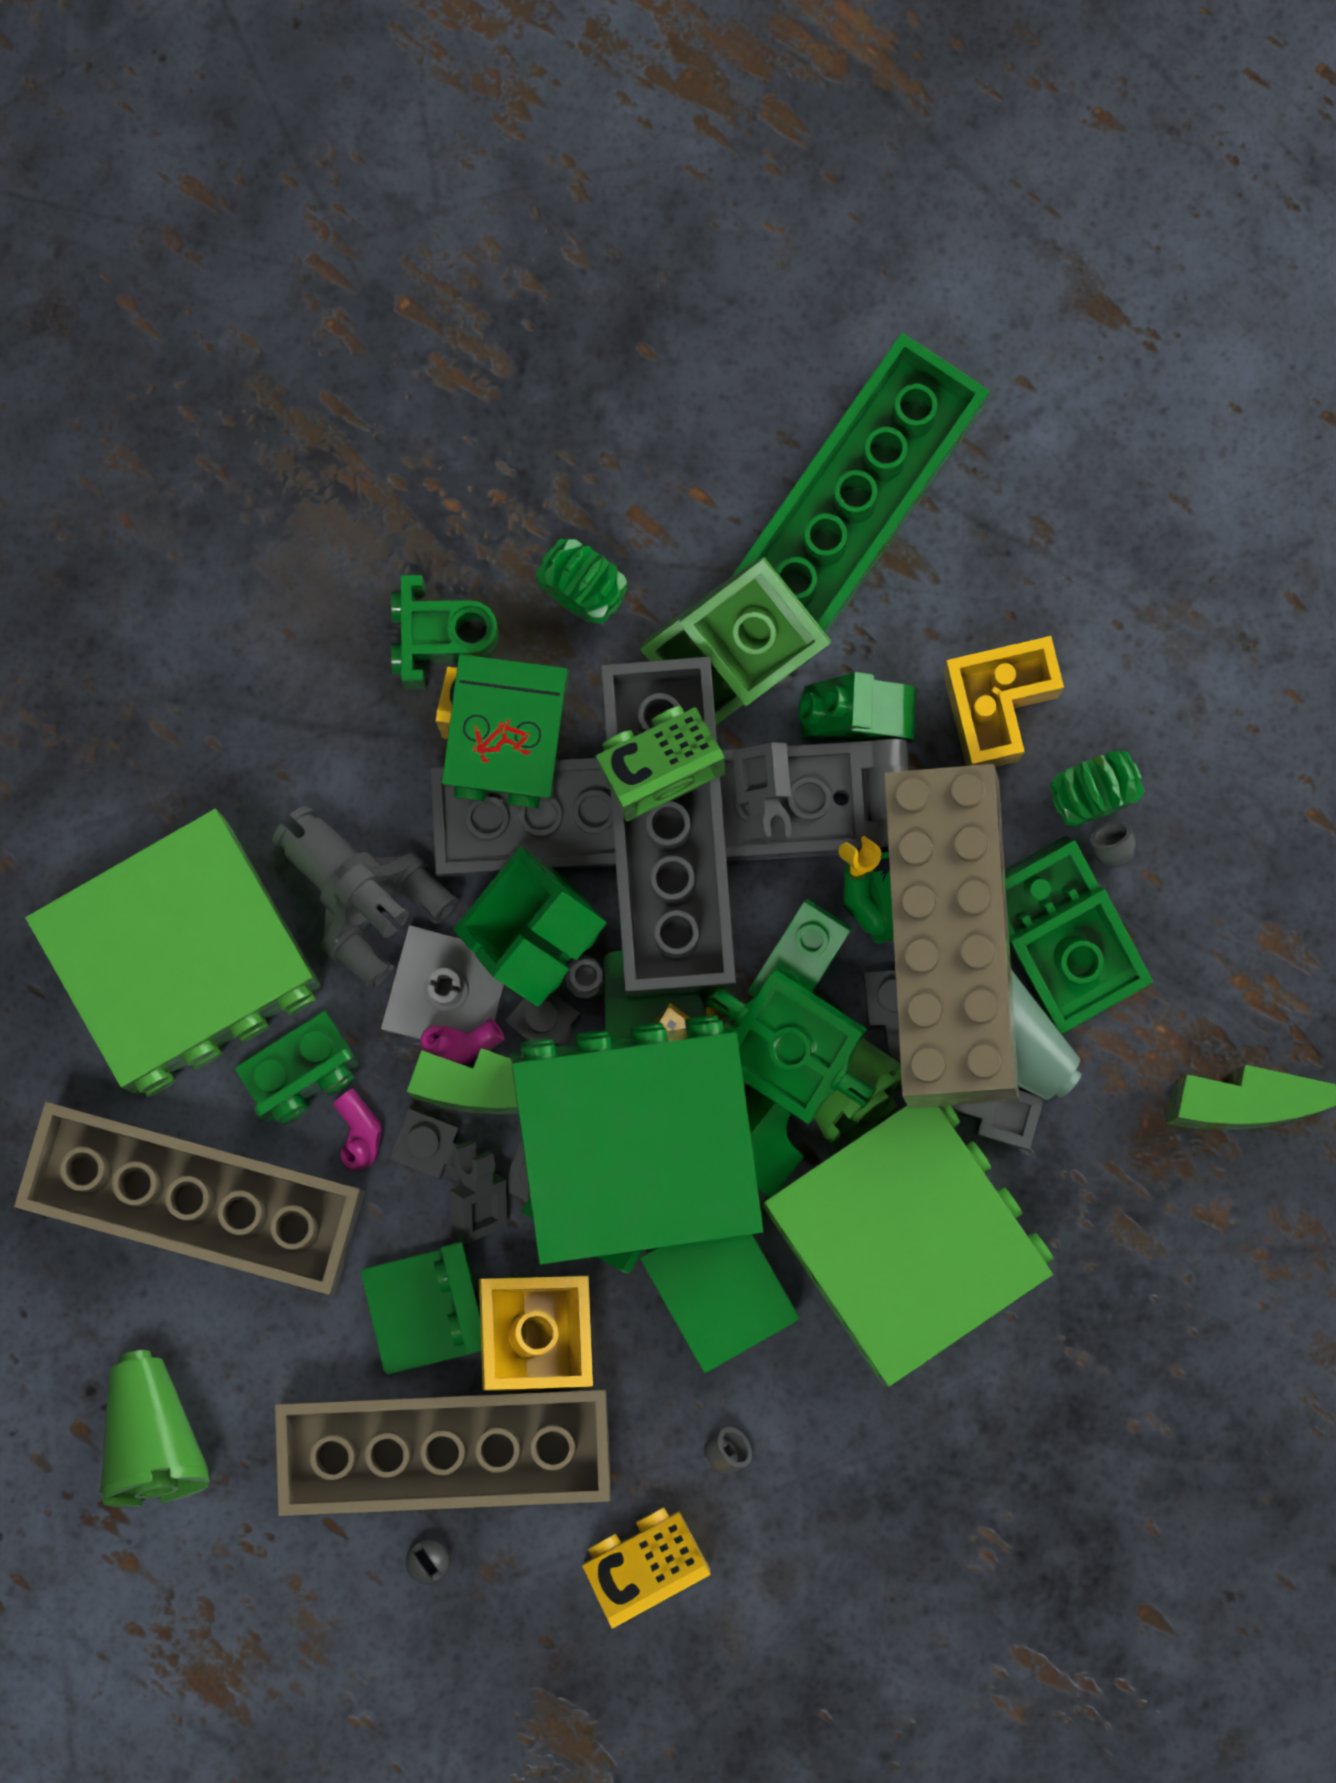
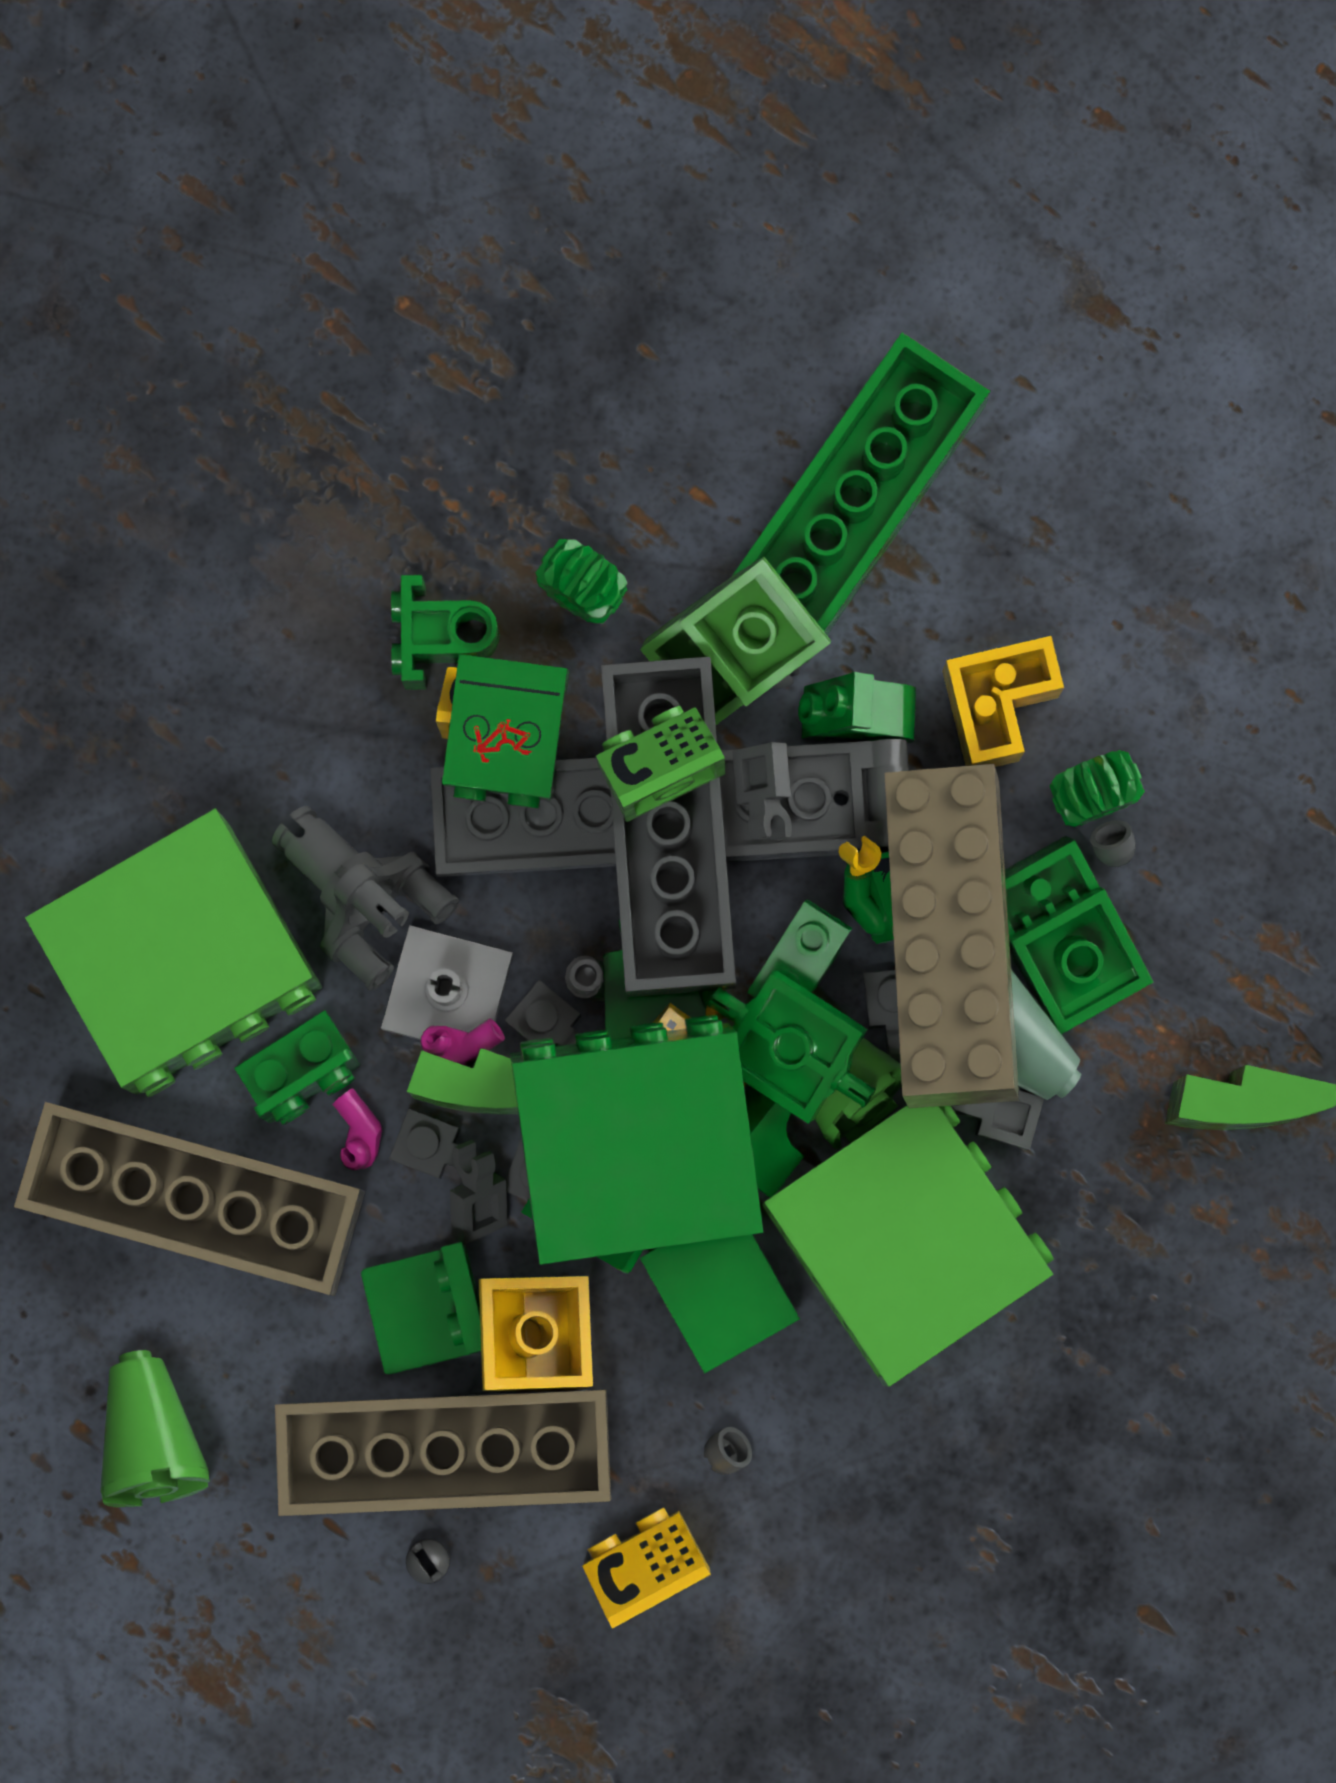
green piece [453,846,607,1007] -> none

